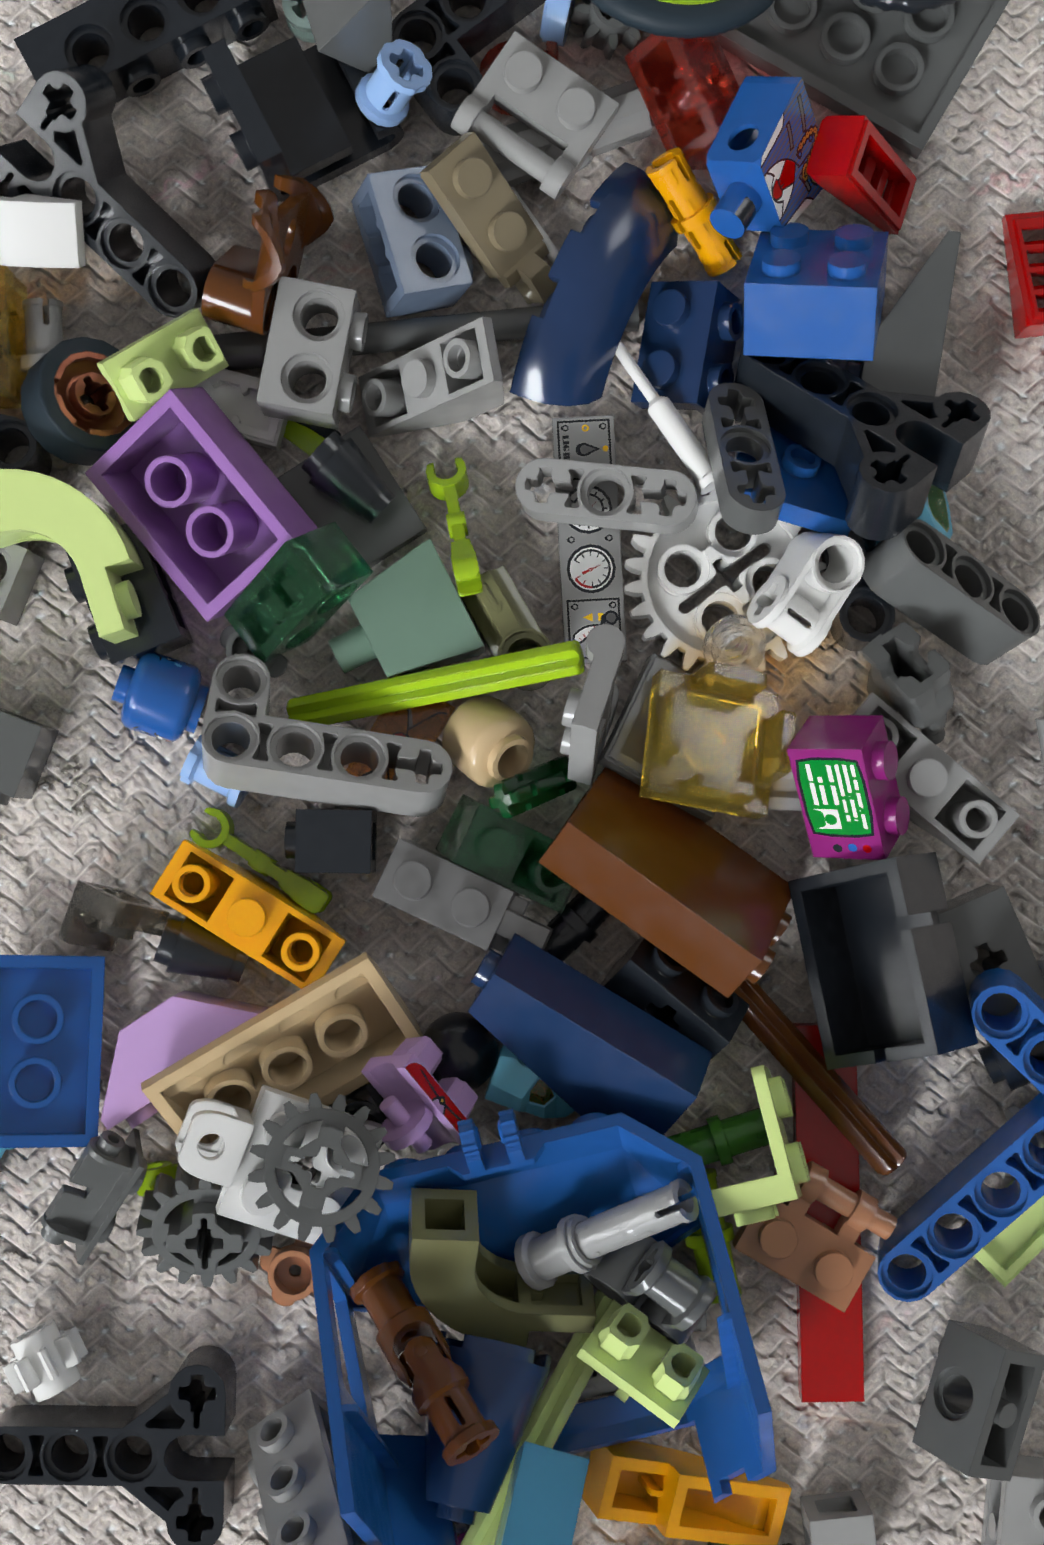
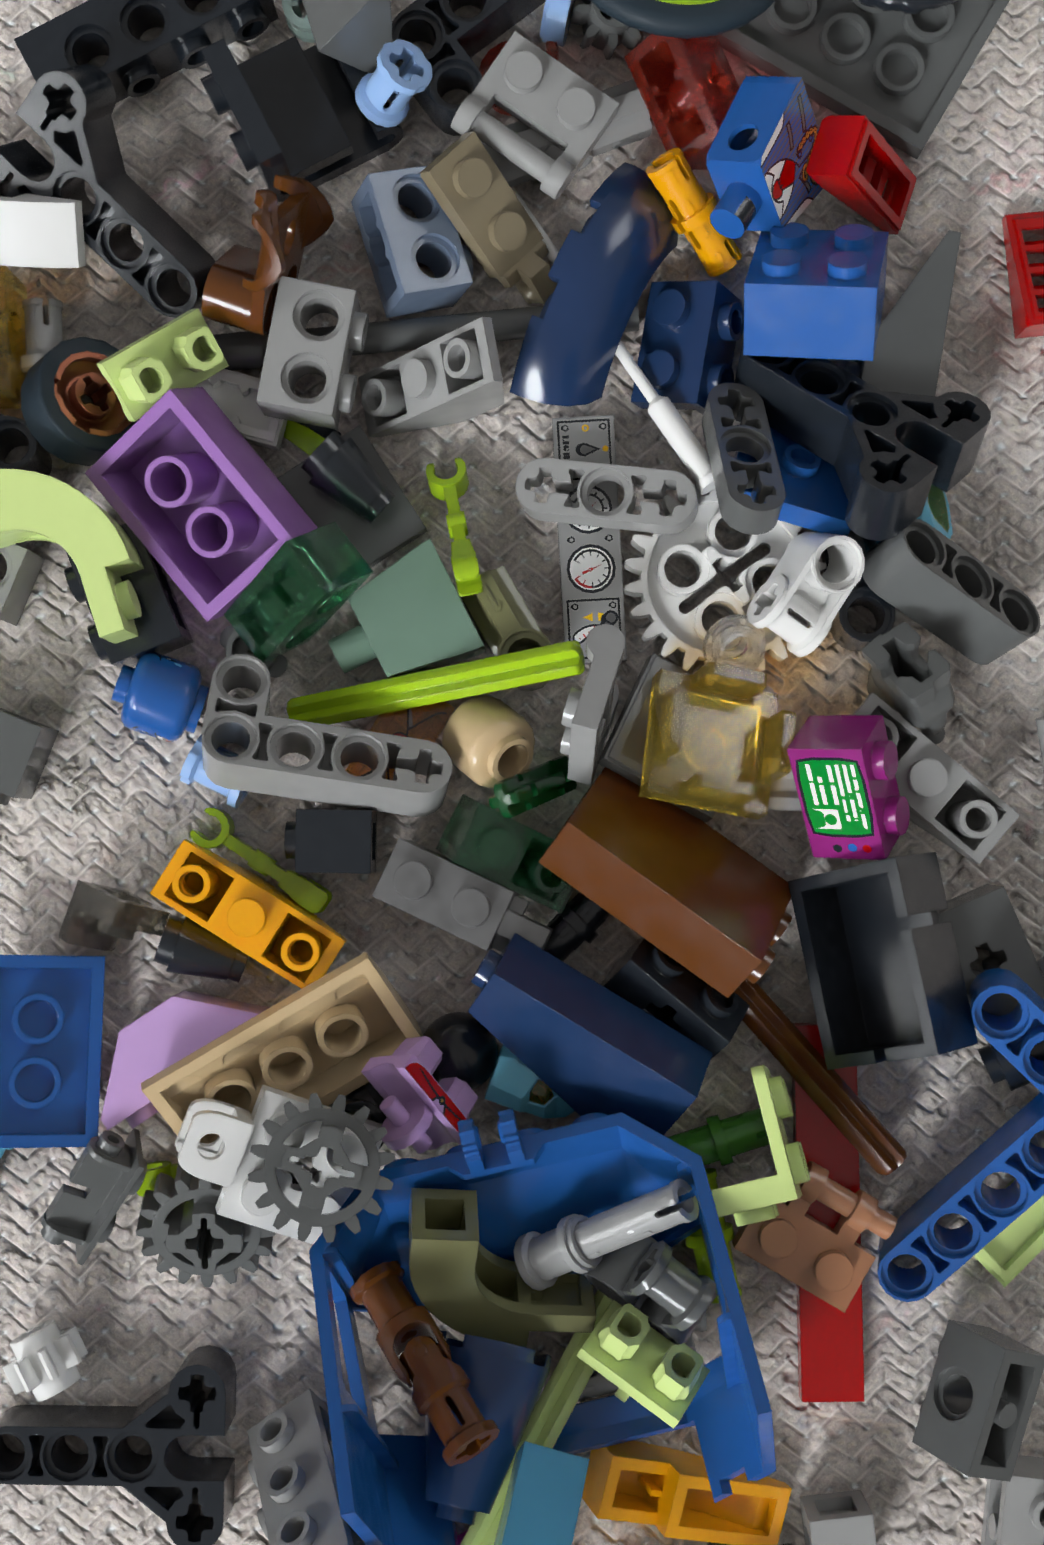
nougat plate [260,1239,314,1306] -> none

